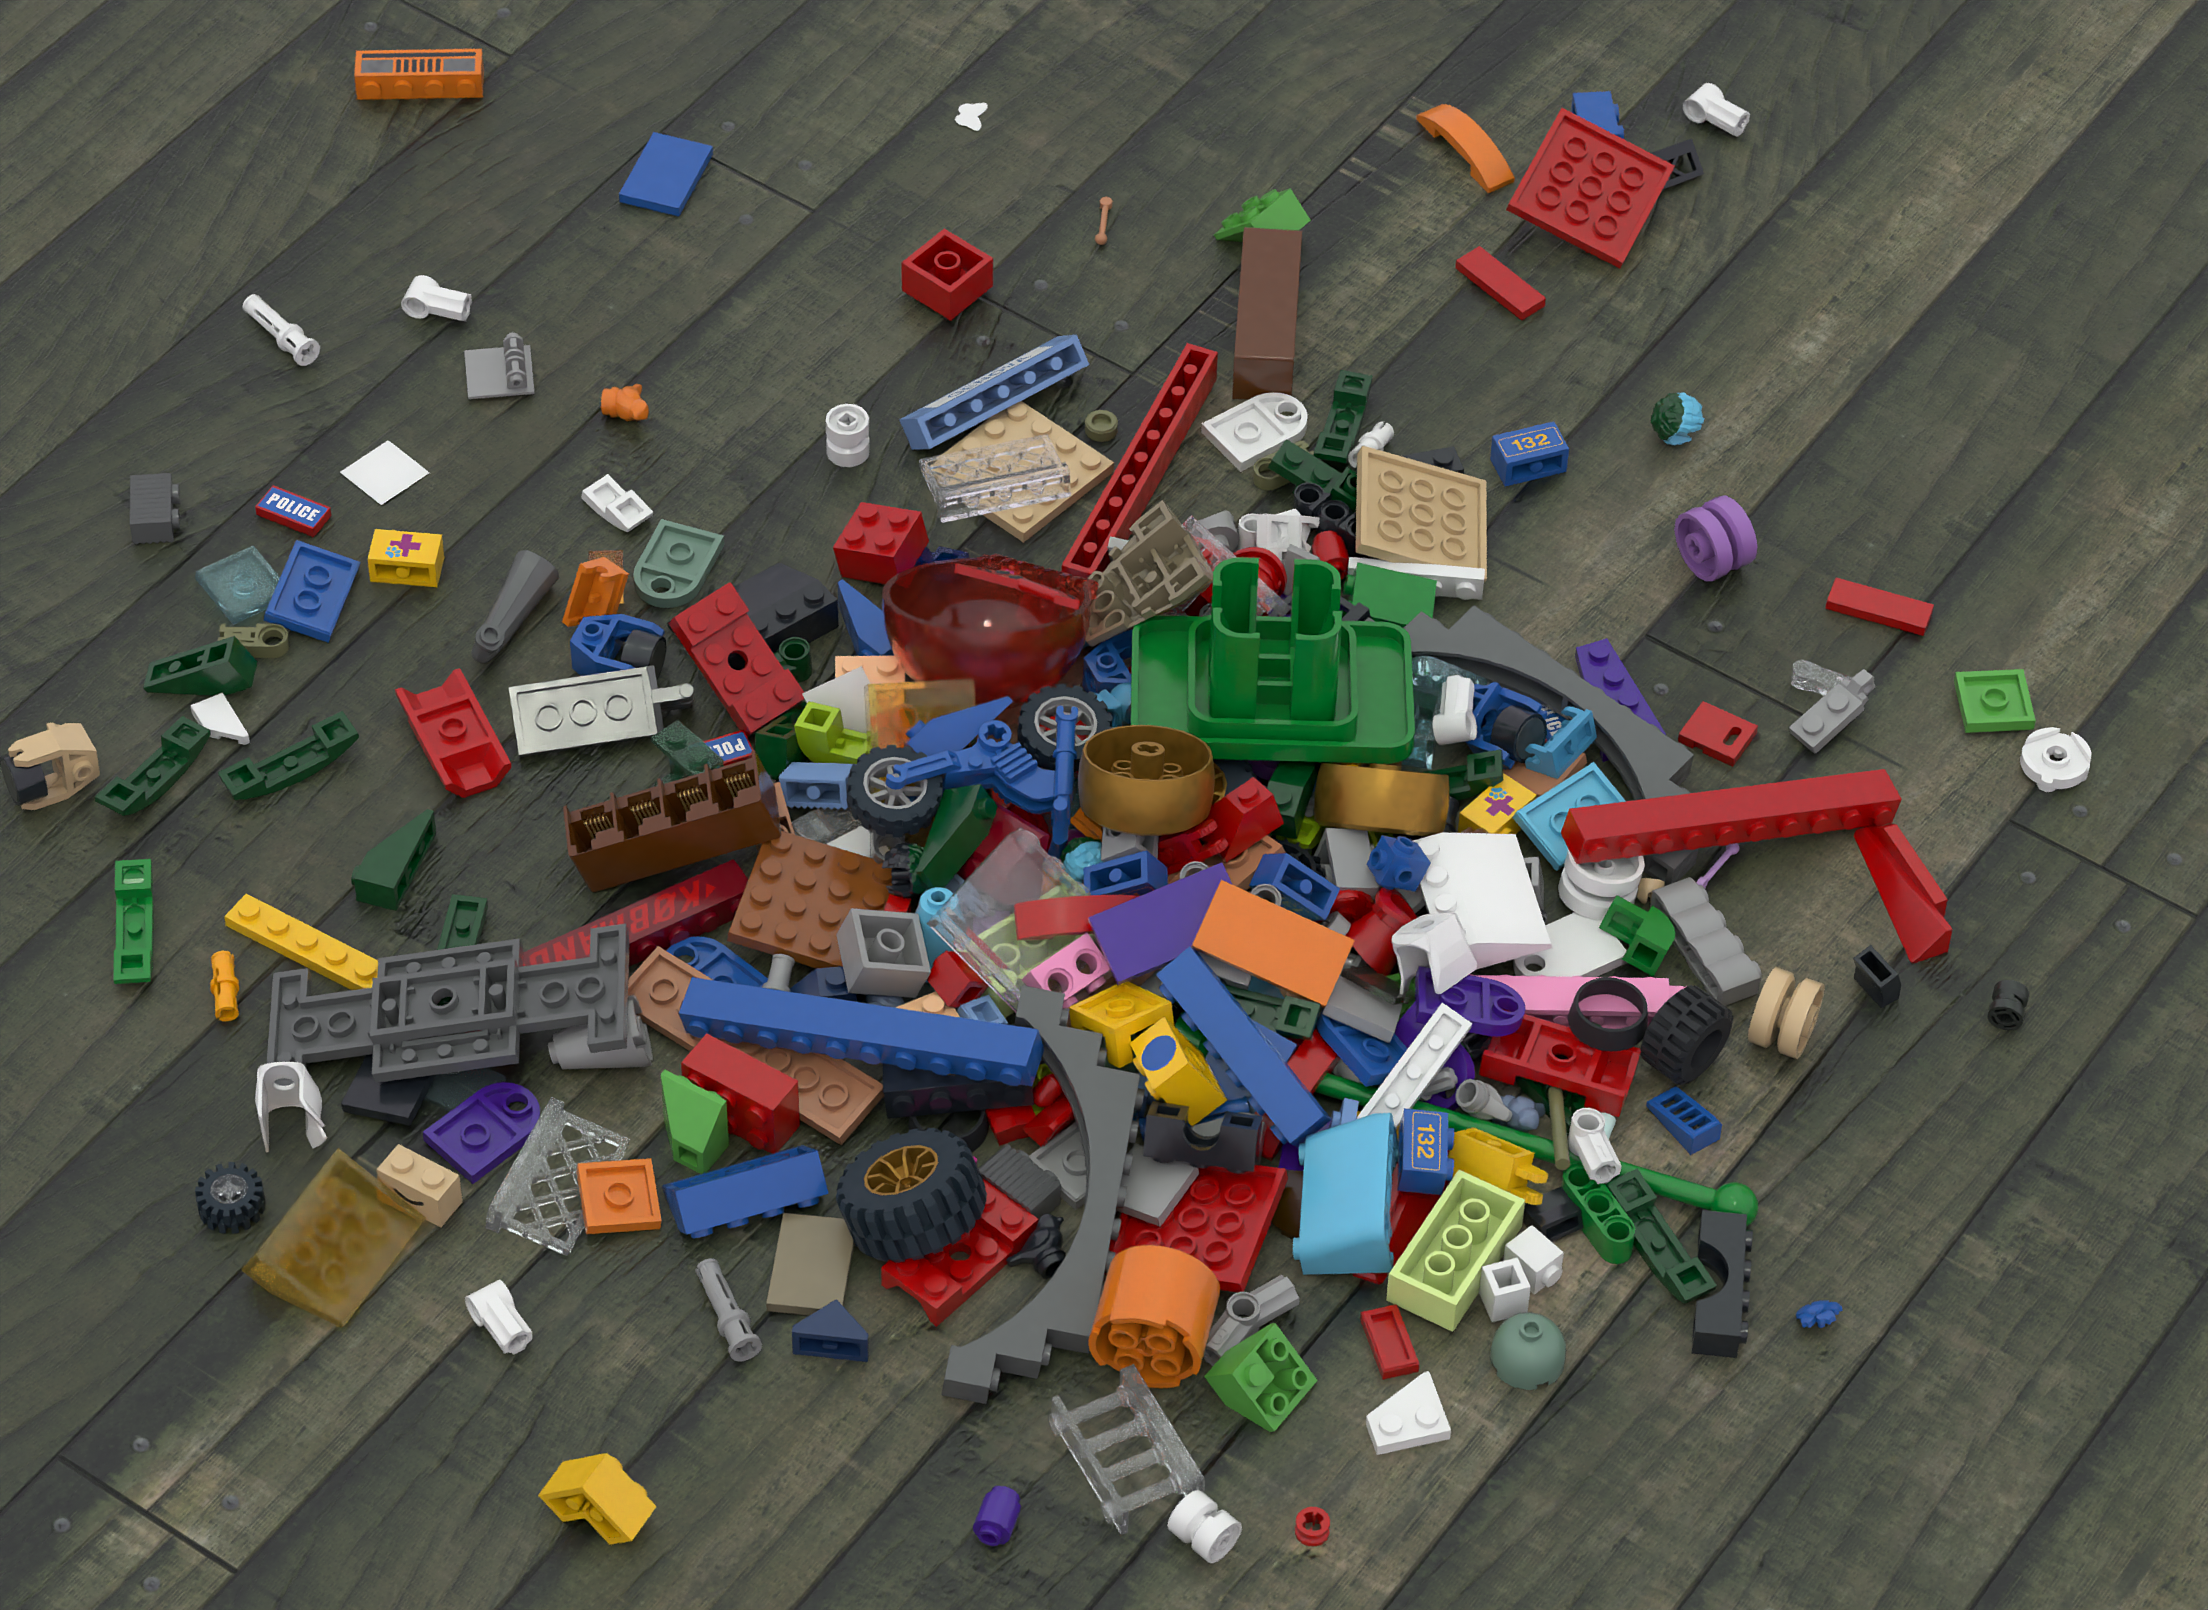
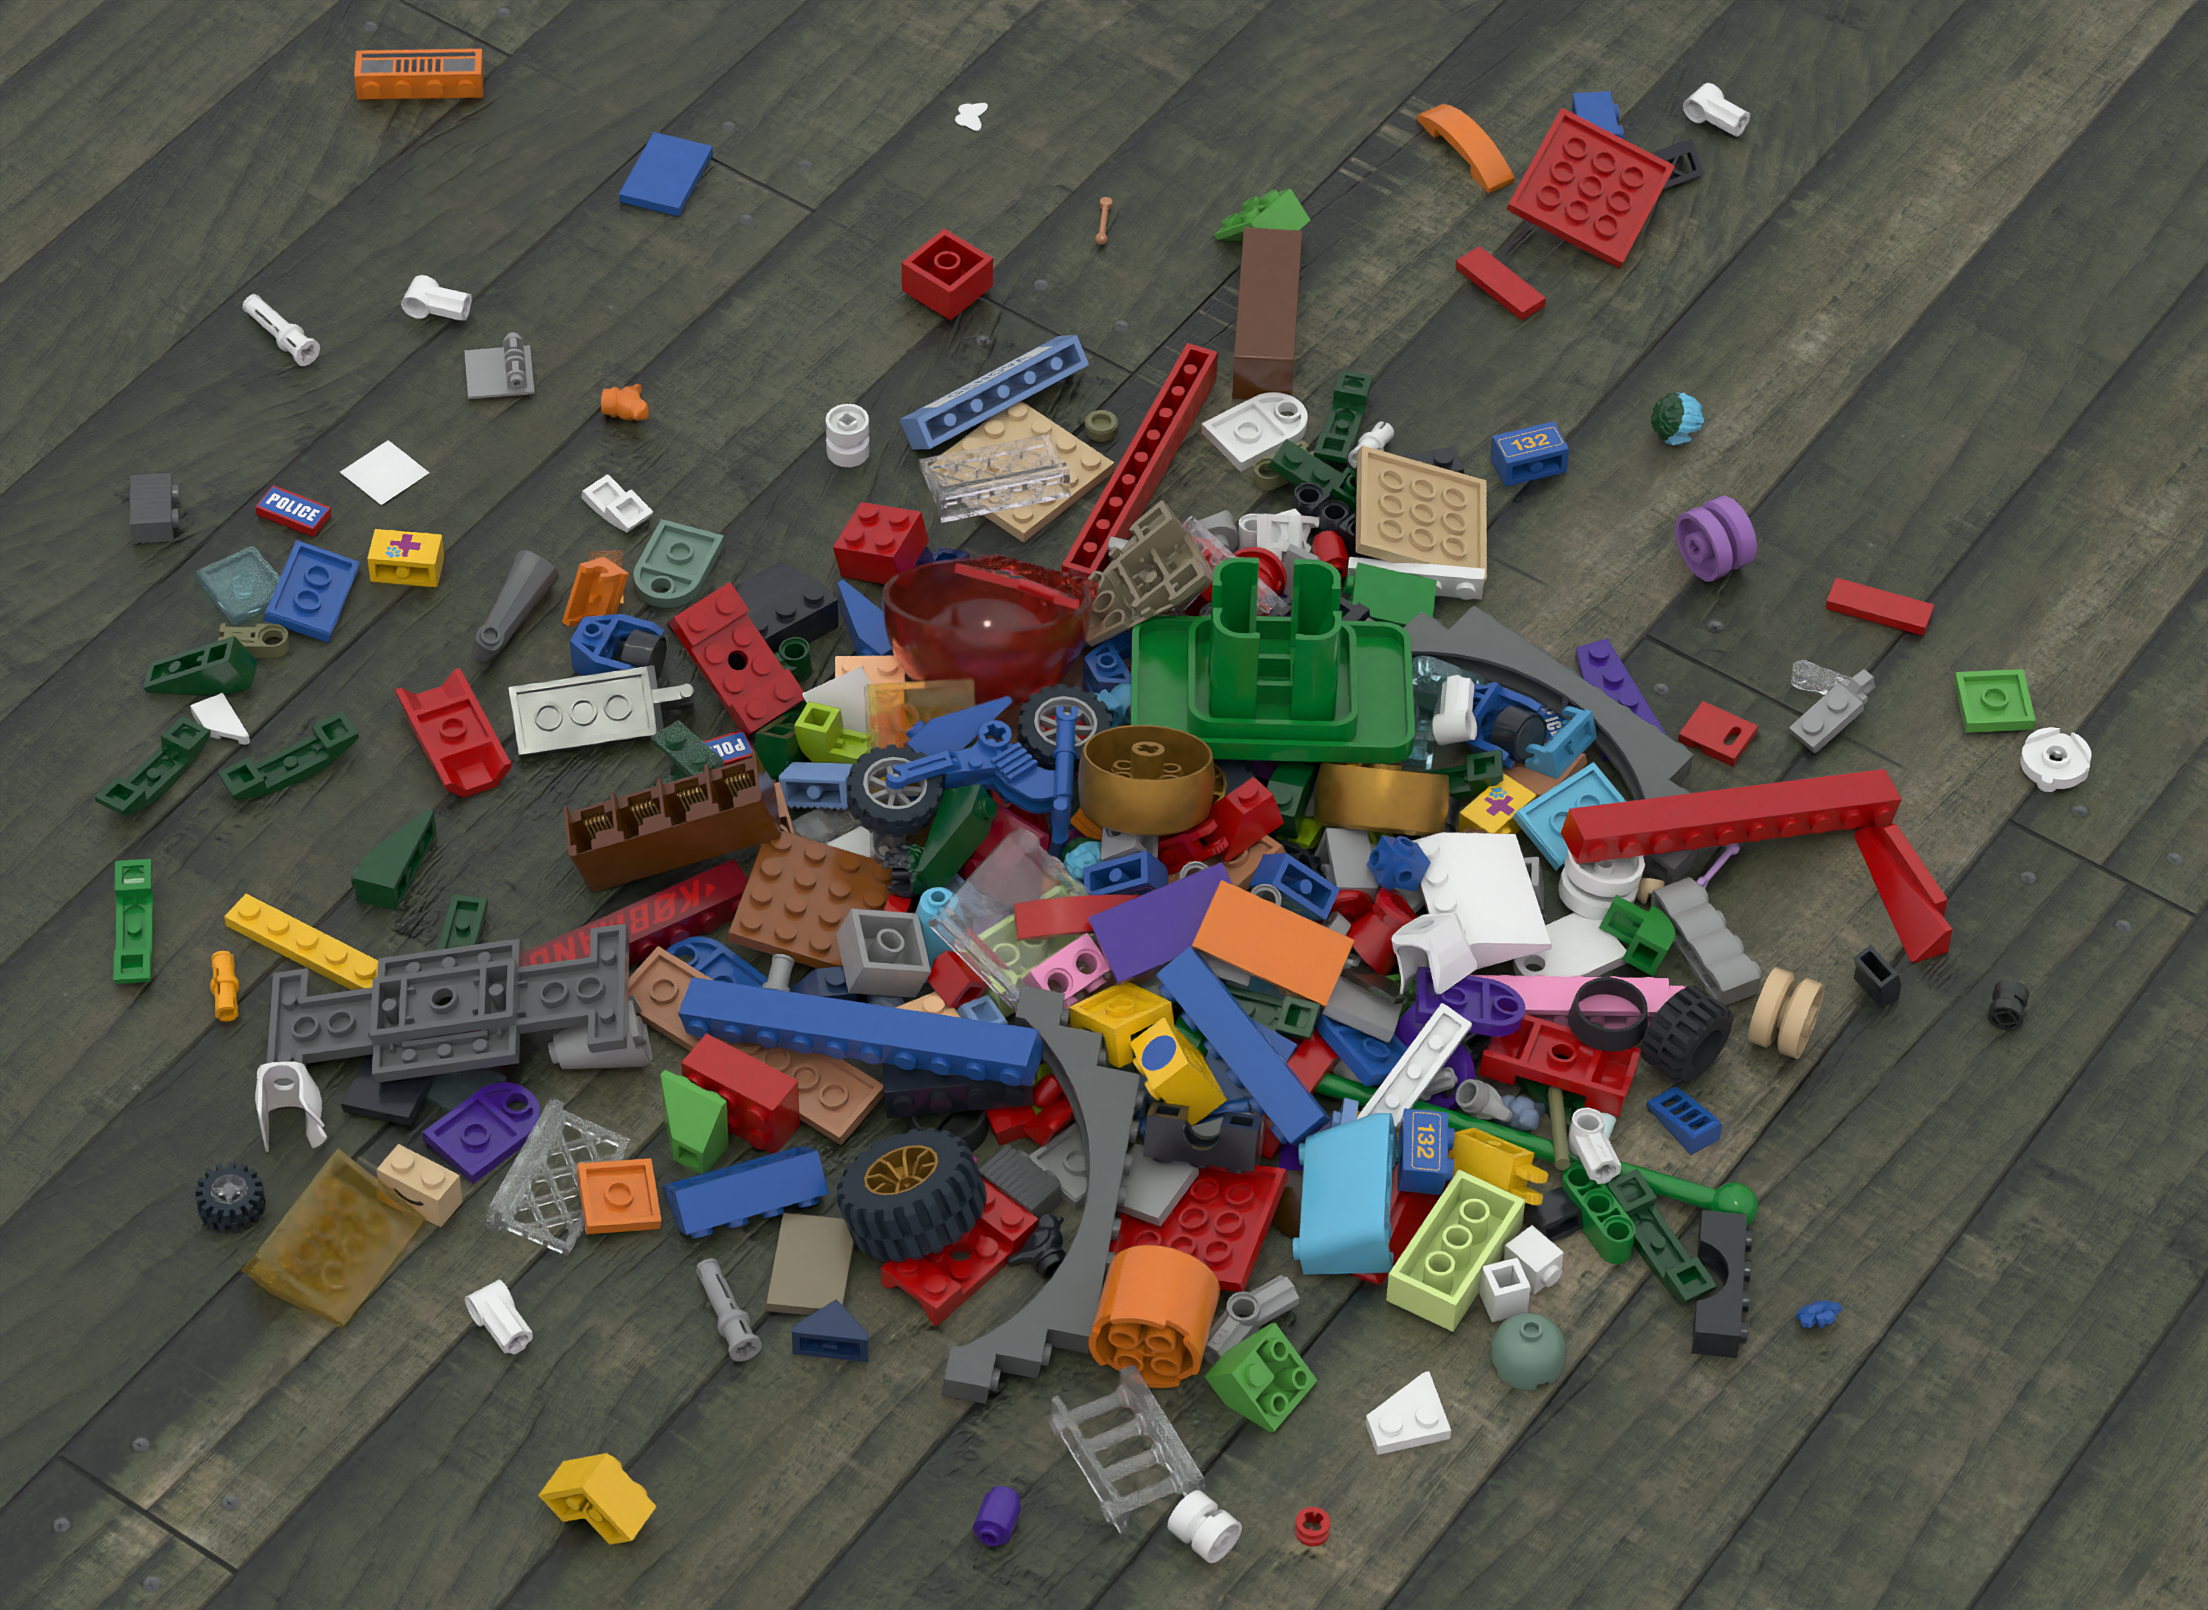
tan piece [0,723,100,810] -> none
red tile [1360,1304,1420,1380] -> none

